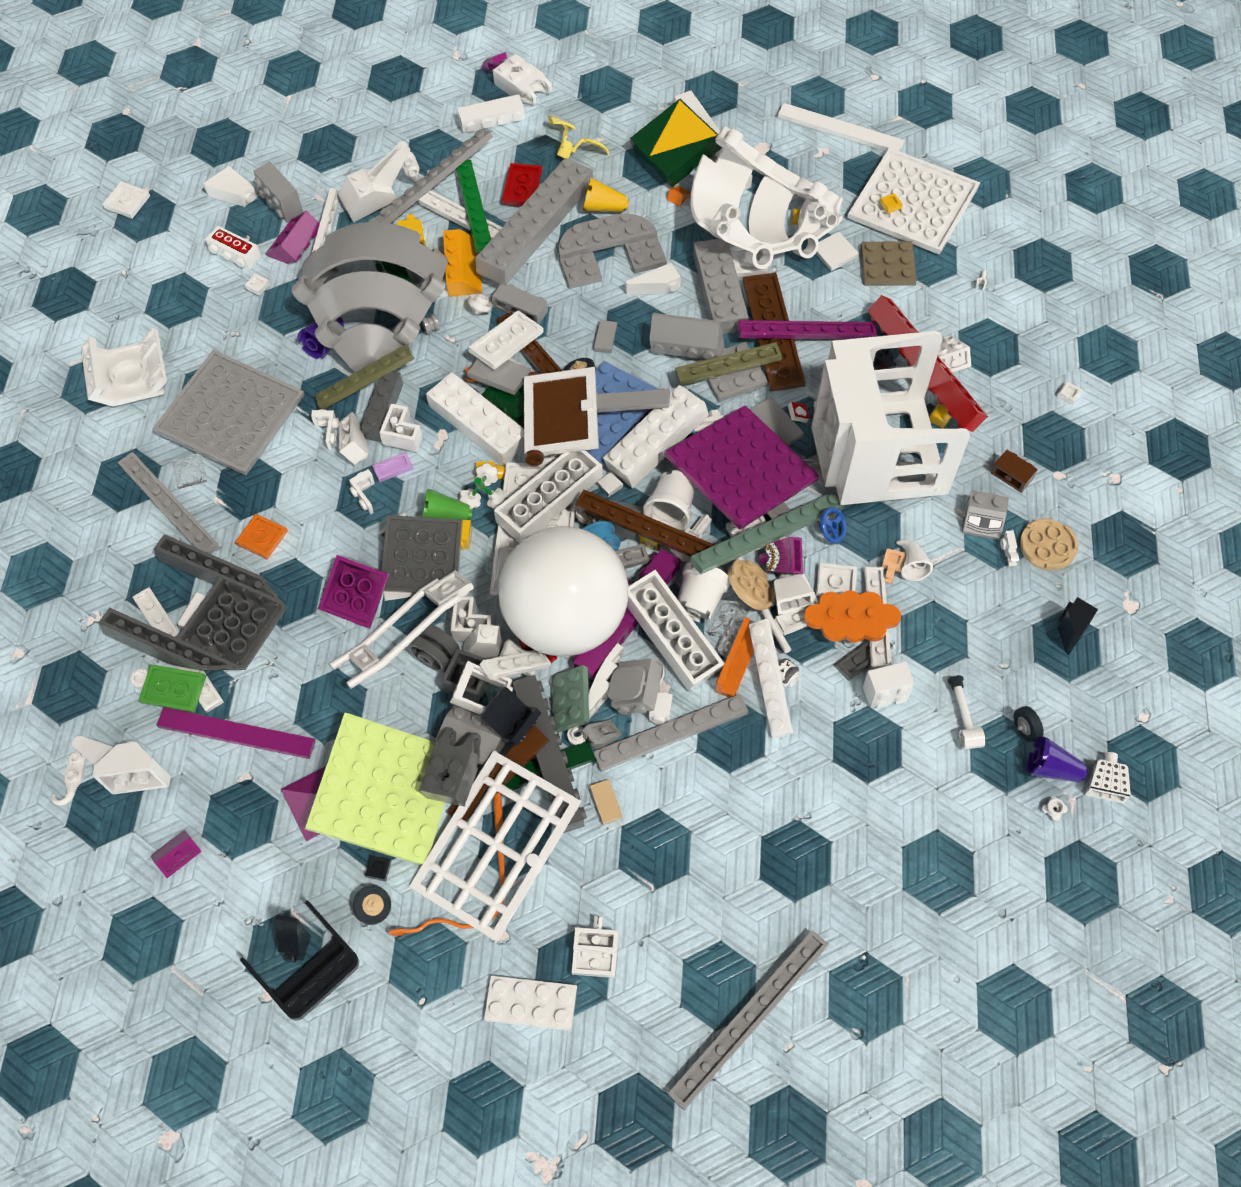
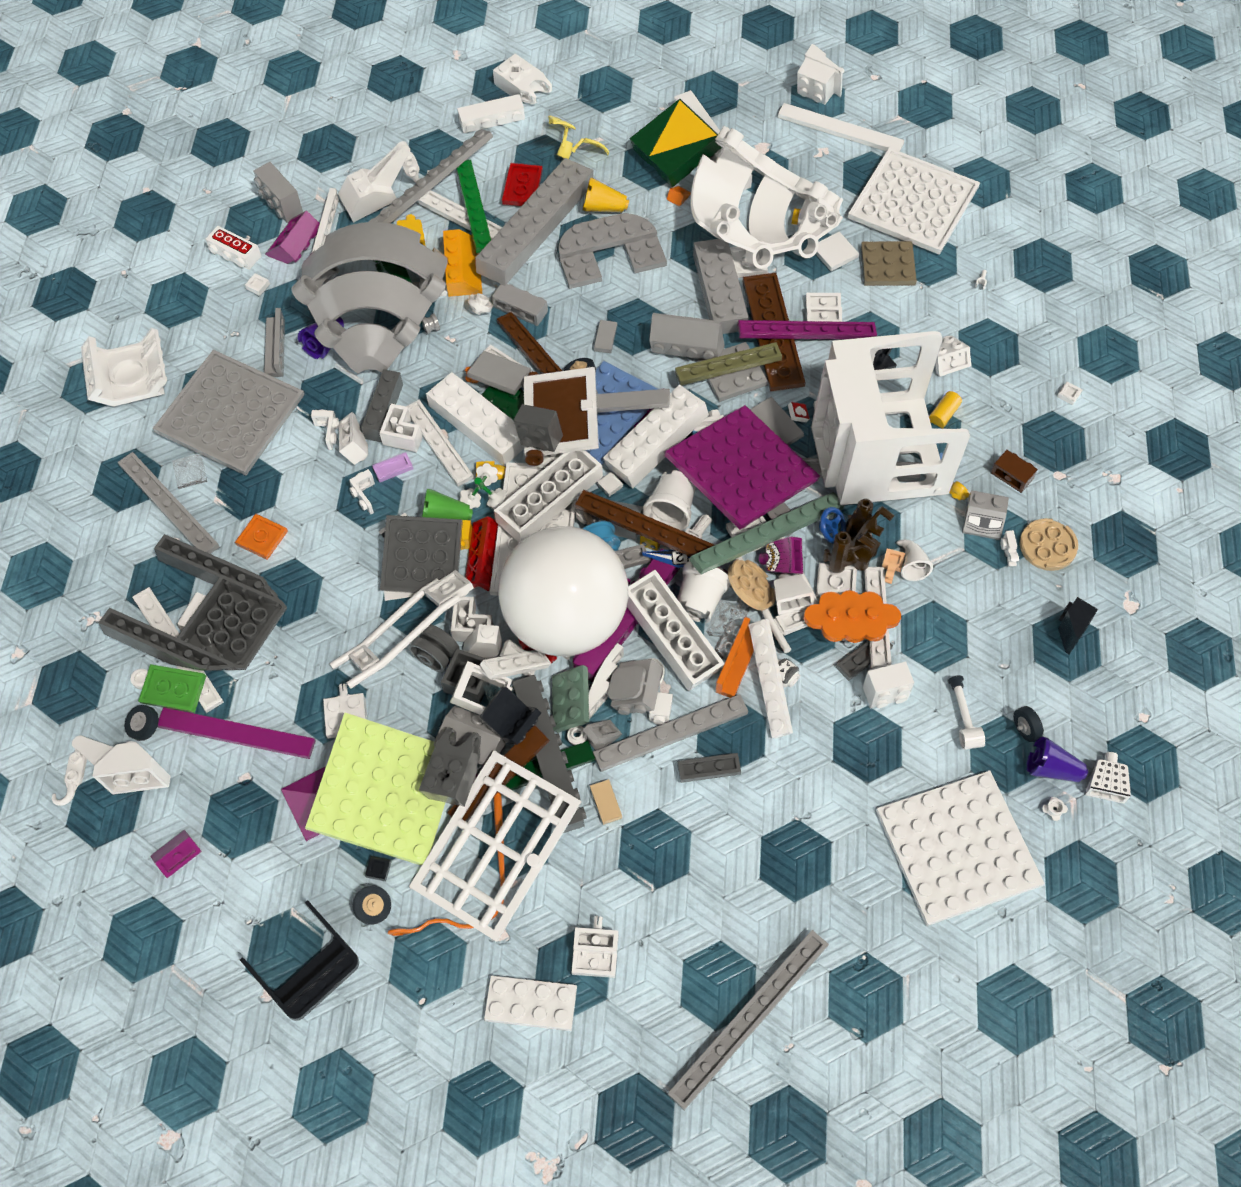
white plate [103,181,150,219] -> none
white slope [203,166,257,207] -> none
black slope [275,915,311,963] -> none
olive plate [315,344,415,410] -> none
magenta slope [318,555,389,629] -> none
white plate [469,311,543,370] -> none
magenta slope [482,52,507,72] -> none
white slope [626,263,681,295] -> none
red brick [868,295,988,432] -> none
yellow tile [879,193,903,214] -> none
none -> black wheel [124,705,159,741]
none -> light grey fence [264,308,285,377]
none -> white plate [323,684,367,739]
none -> white tile [406,400,474,487]
none -> red fence [465,516,498,591]
none -> dark grey brick [513,404,563,452]
none -> sticker [642,550,691,568]
none -> dark grey plate [678,753,741,783]
none -> white piece [797,44,844,105]
none -> white slope [806,293,842,322]
none -> dark brown piece [823,499,895,573]
none -> white plate [876,771,1045,926]
none -> yellow piece [949,481,970,500]

